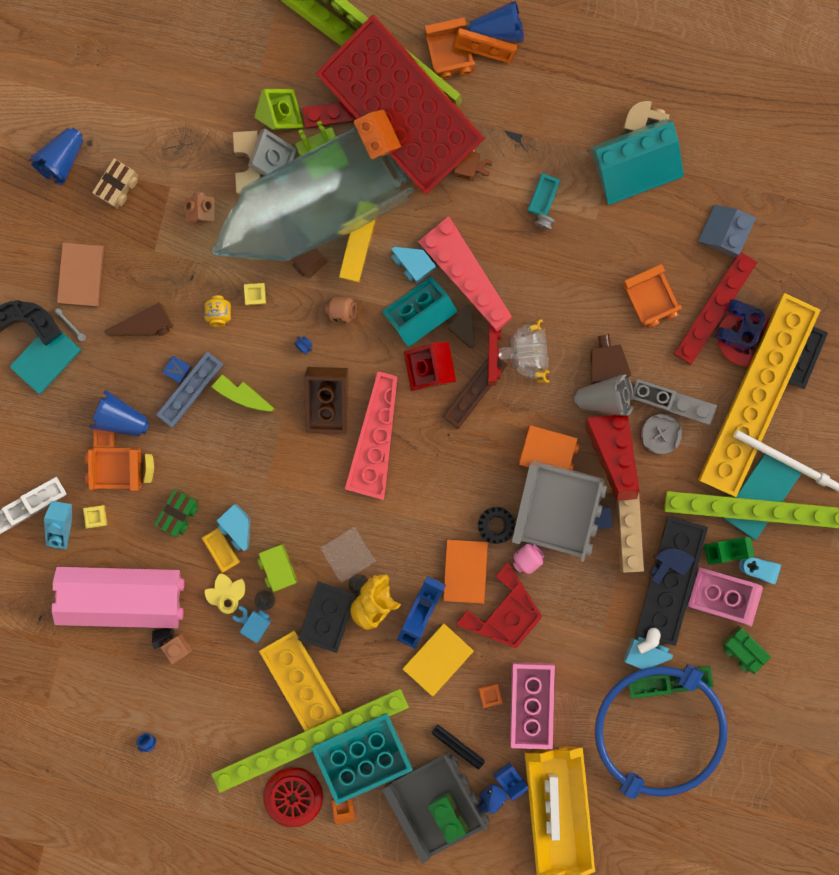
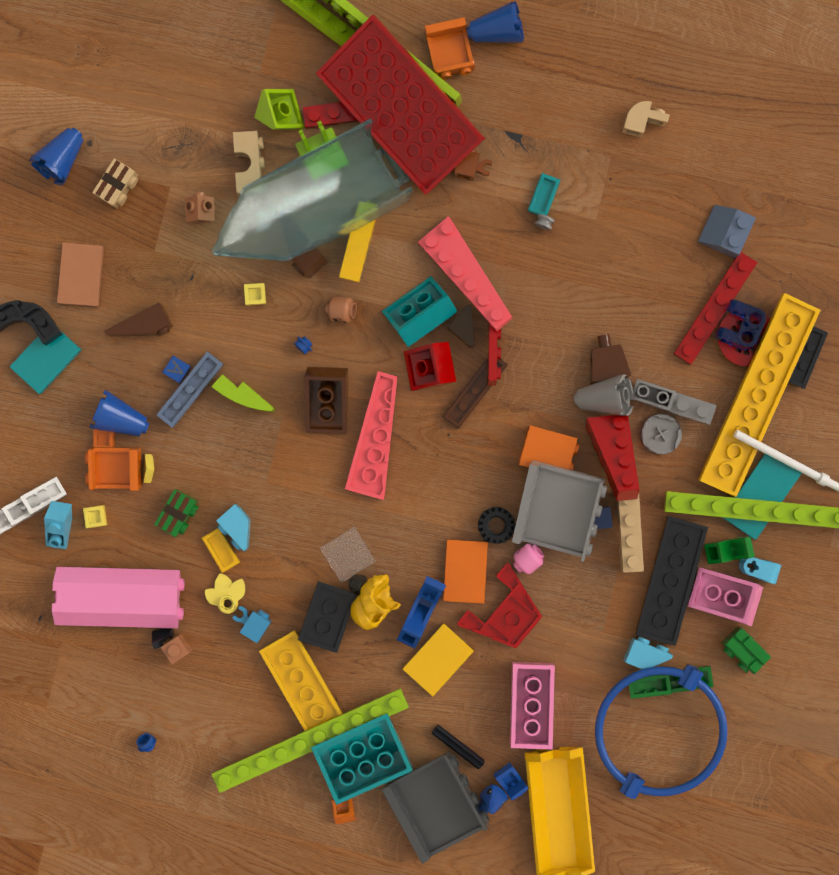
light grey hinge [54,308,86,341] -> none
yellow head [204,295,231,327] -> none
light grey plate [248,129,297,186] -> none
clear smoke plate [255,590,275,610] -> none
lime brick [257,544,298,592] -> none
red piece [263,767,323,827] -> none
orange panel [354,110,401,159] -> none
medium azure slope [391,247,436,284] -> none
green brick [428,791,469,844] -> none
orange tile [453,28,517,63] -> none
orange tile [478,683,503,709] -> none
clear torso [499,320,550,383] -> none
white plate [545,774,560,840] -> none
teal slope [590,119,684,205] -> none
orange panel [622,264,682,328] -> none
white arm [636,628,661,654] -> none
dark blue brick [649,548,695,585] -> none

